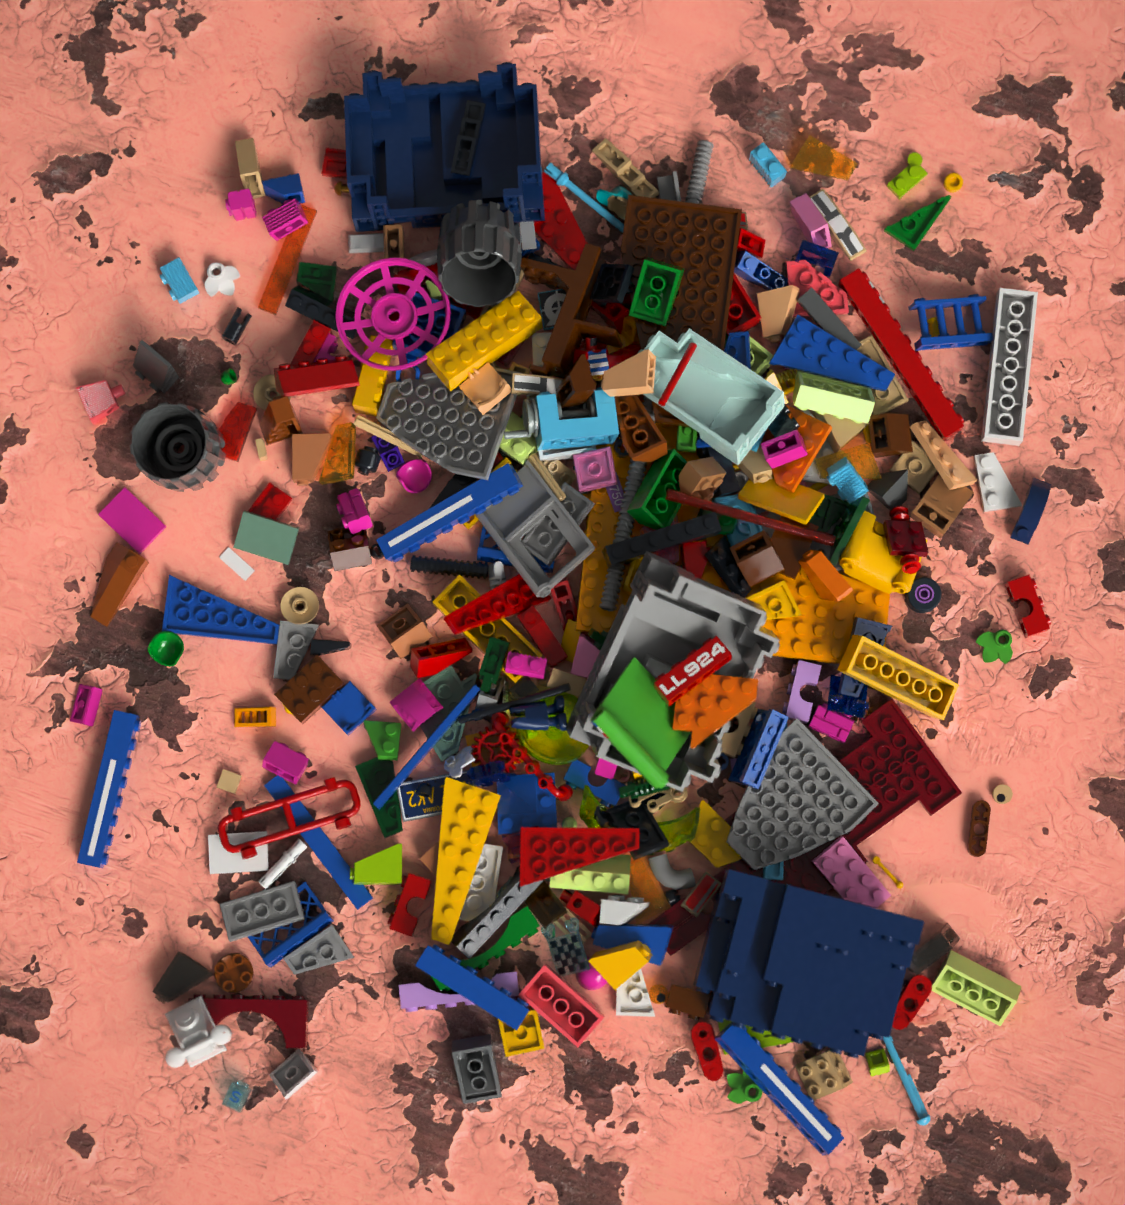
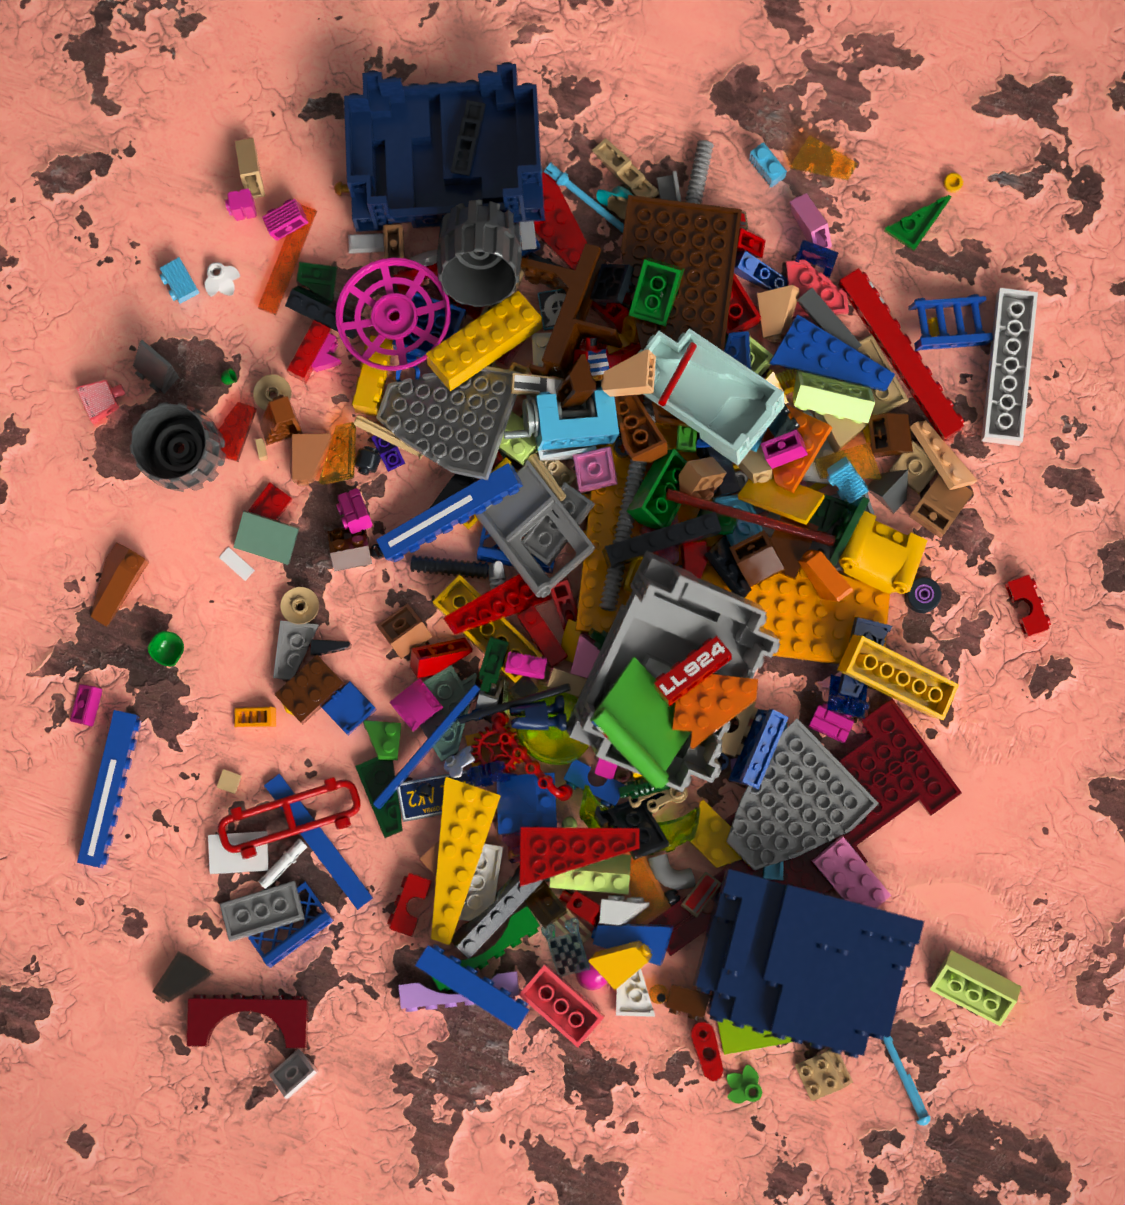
dark pink tile [98,487,166,554] -> none
blue wing [162,575,280,645] -> none
white piece [165,996,232,1068] -> none
dark orange dish [214,953,254,993] -> none
black hinge [221,307,252,345] -> none
clear light blue brick [222,1080,252,1112] -> none
blue slope [262,173,305,204] -> none
dark pink brick [262,741,309,785] -> none
red slope [273,355,360,397] -> none
light grey wing [283,925,355,975] -> none
red plate [322,147,347,179] -> none
lime slope [350,844,402,885] -> none
dark pink helmet [396,459,432,493] -> none
yellowish green slope [426,280,443,301] -> none
dark grey slope [452,1034,502,1104] -> none
light nougat piece [459,362,511,415] -> none
yellow plate [498,1007,545,1057] -> none
medium lavender sticker [606,473,624,512] -> none
blue brick [714,1022,844,1156] -> none
yellow wing [746,580,802,620] -> none
lavender arch [782,660,822,724] -> none
slope [810,189,867,261] -> none
lime slope [865,1048,890,1076] -> none
yellow hinge [872,856,903,889] -> none
dark red plate [883,506,929,574] -> none
lime hinge [887,152,928,200] -> none
red piece [892,975,932,1030] -> none
clear smoke slope [908,923,960,975] -> none
reddish brown beam [967,800,991,857] -> none
white wing [974,452,1023,512] -> none
bright green plate [976,630,1013,664] -> none
tan tile [992,784,1013,804] -> none
dark blue arch [1010,477,1051,545] -> none

